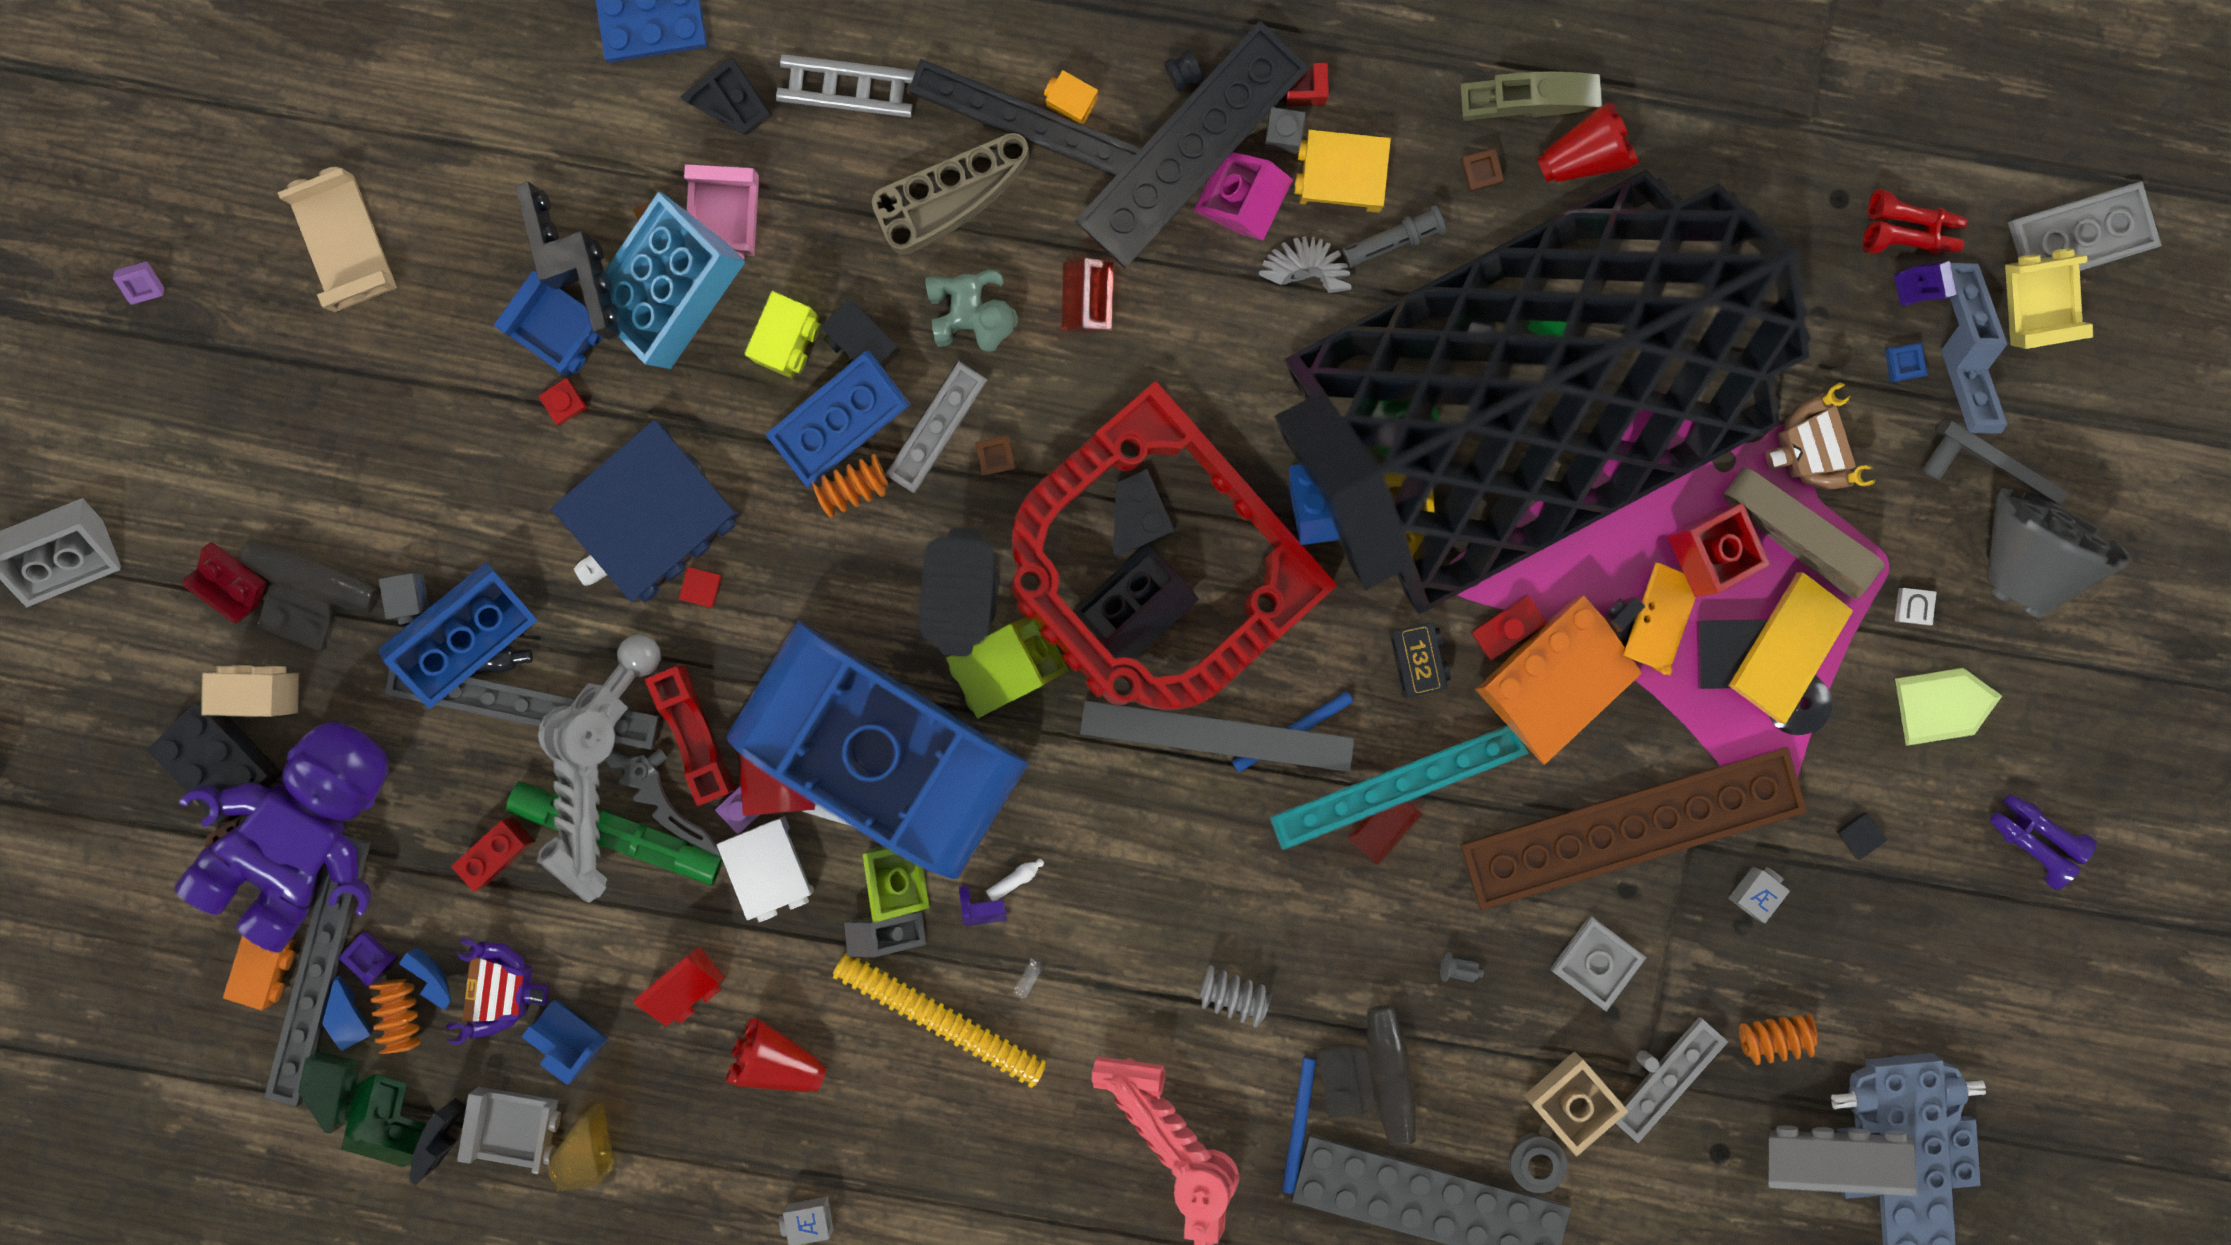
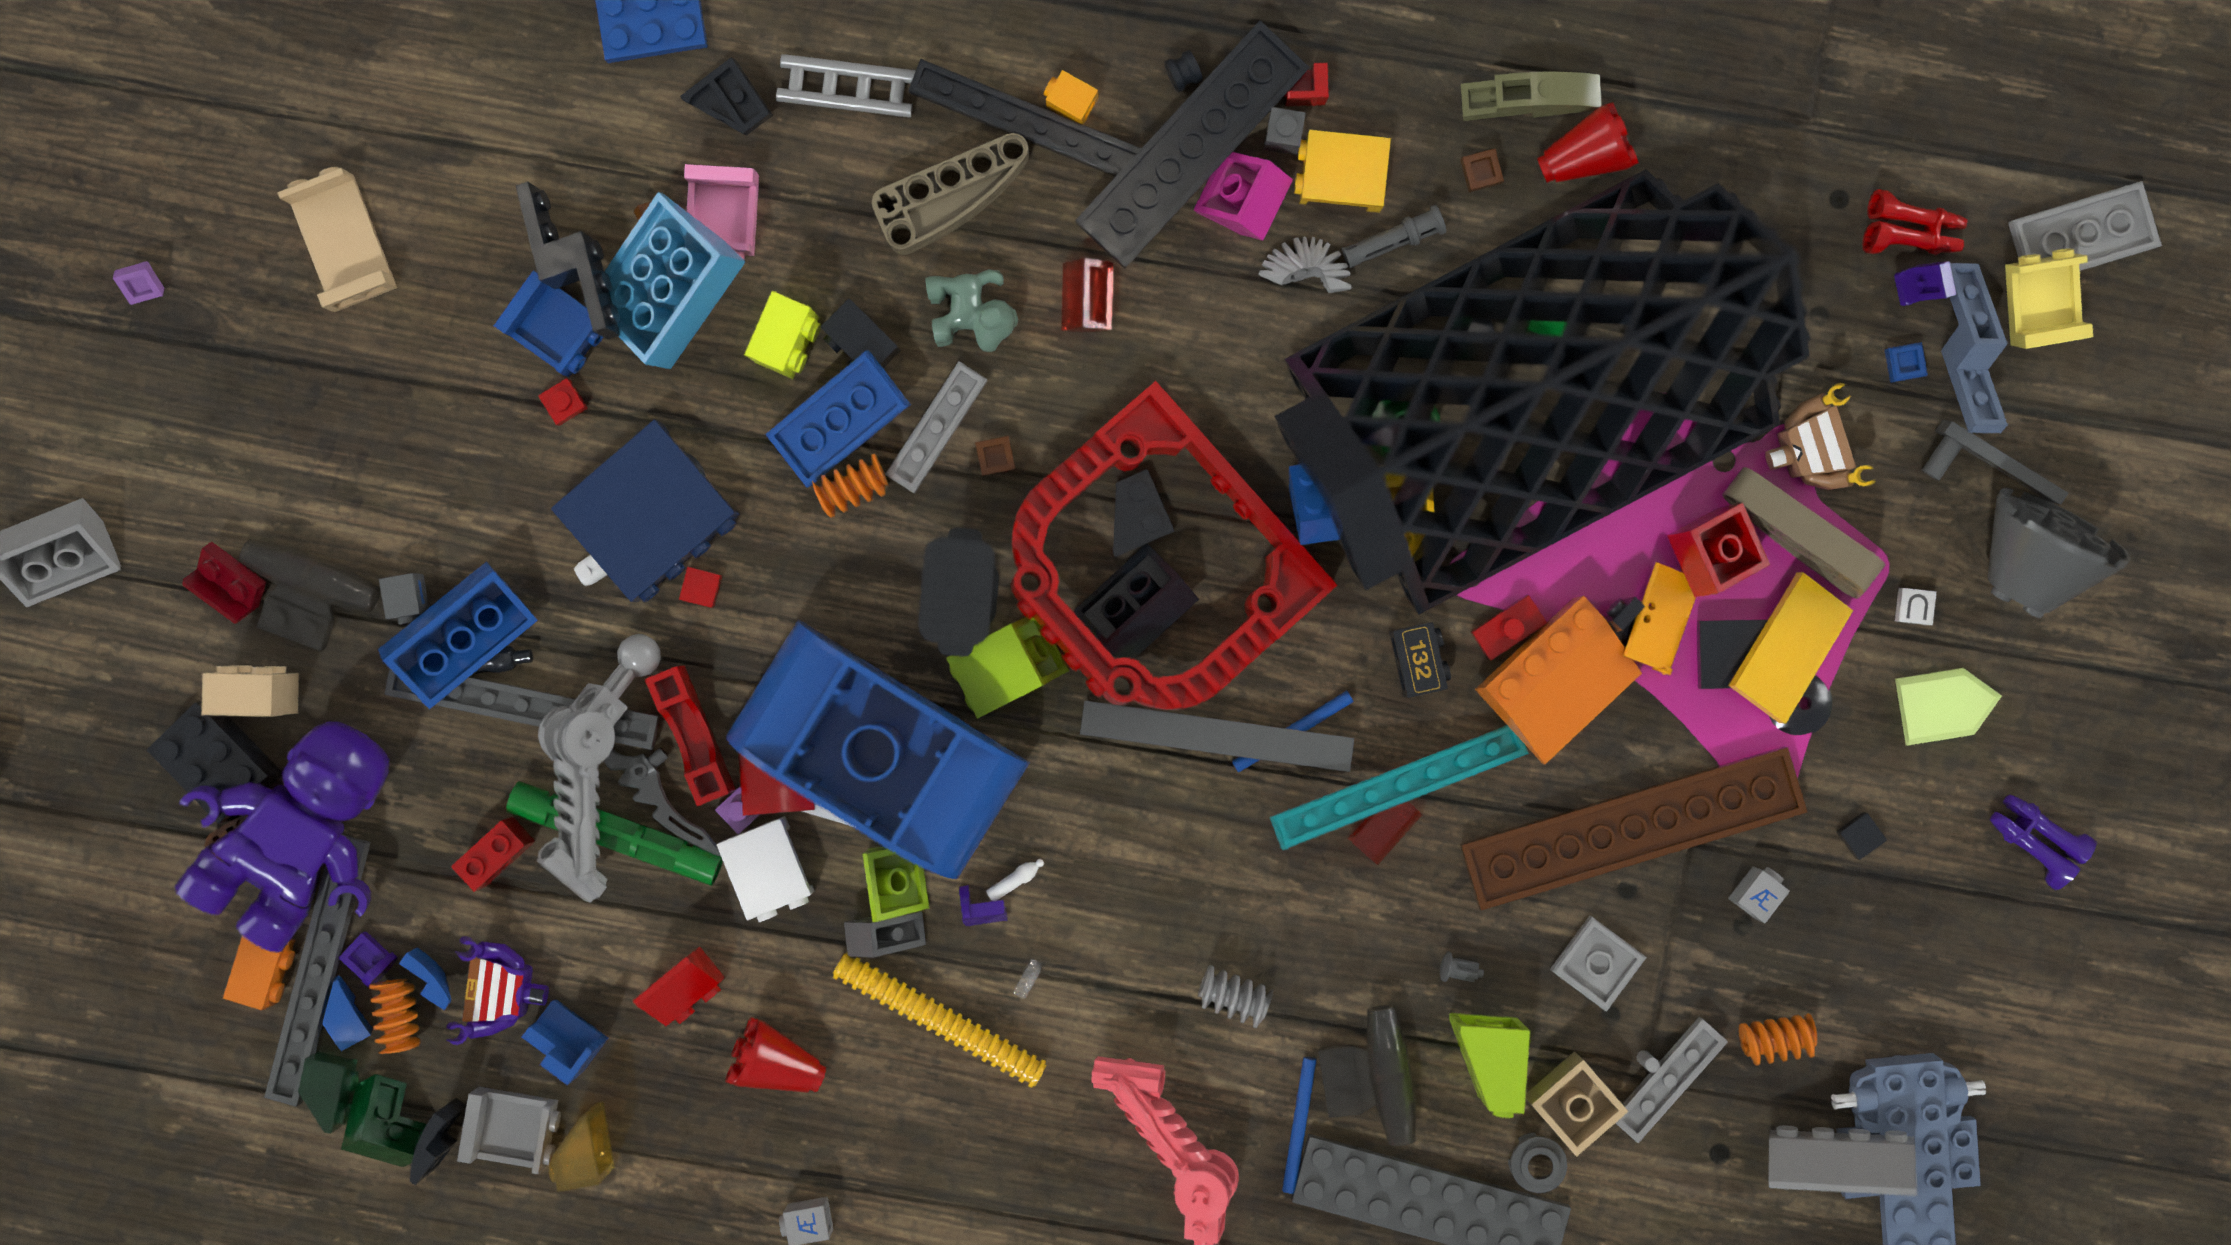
none -> lime slope [1449,1013,1530,1118]

